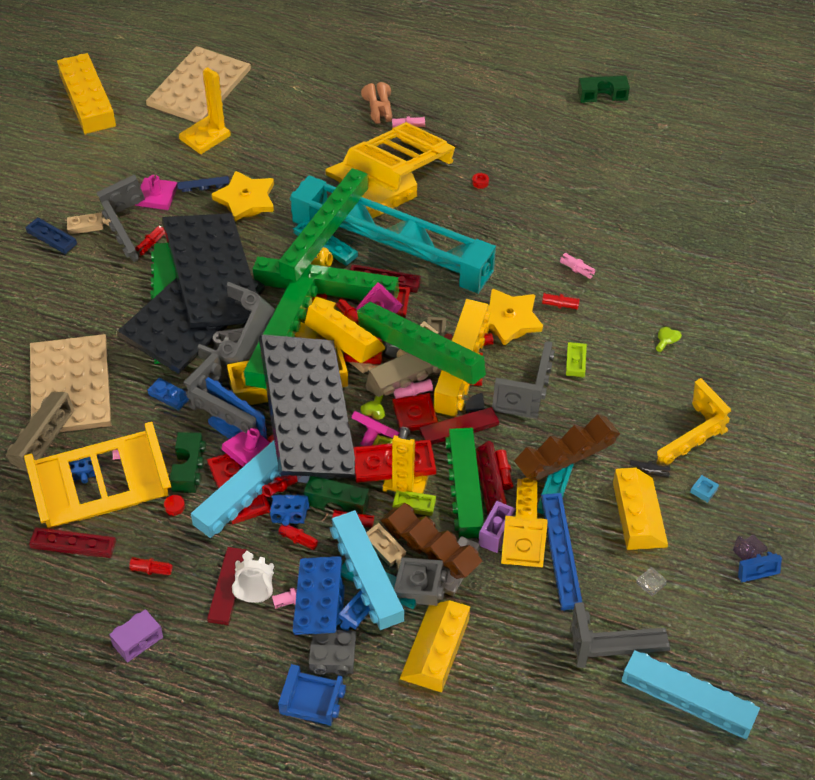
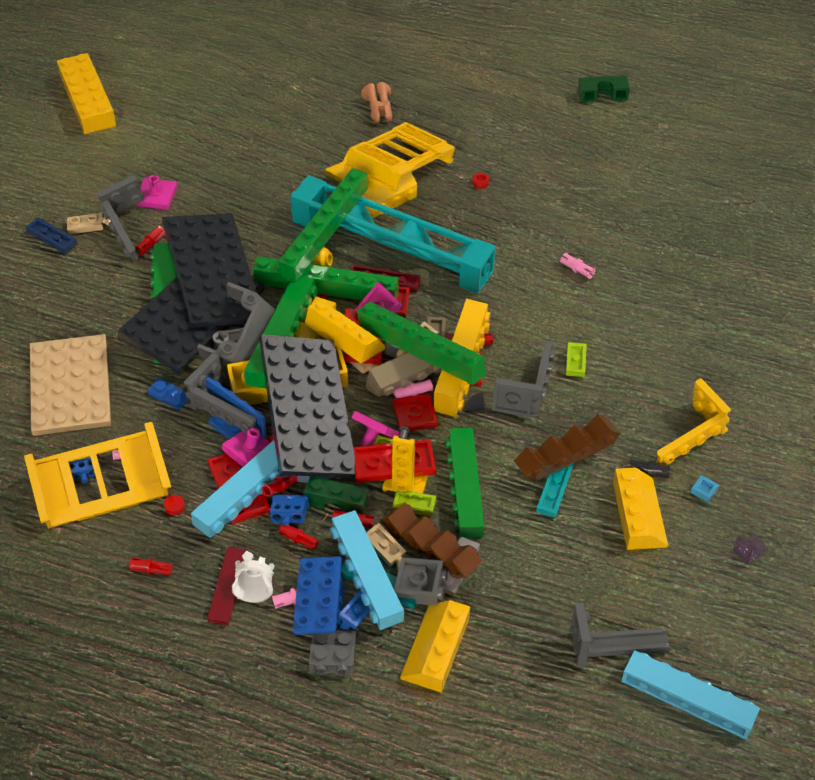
dark tan slope [6,392,75,472] -> none
dark red tile [29,527,116,558] -> none
medium lavender brick [109,609,163,663] -> none
tan plate [146,46,251,123] -> none
dark green arch [170,432,206,493] -> none
dark blue plate [177,176,229,192] -> none
yellow bracket [179,67,231,154] -> none
yellow plate [212,171,274,221] -> none
blue panel [278,664,346,726] -> none
teal plate [293,219,358,266] -> none
red axle [336,299,359,325] -> none
lime rock [360,395,385,420] -> none
bright pink pin [392,116,425,128] -> none
dark red tile [420,407,499,445] -> none
dark red tile [475,440,507,515] -> none
medium lavender brick [479,501,516,553] -> none
yellow plate [488,289,543,345] -> none
red pin [495,449,513,490] -> none
yellow bracket [501,478,547,567] -> none
blue tile [541,493,582,610] -> none
red pin [542,293,580,310] -> none
clear plate [636,567,667,597] -> none
lime rock [655,327,682,352] -> none
blue plate [738,552,782,582] -> none

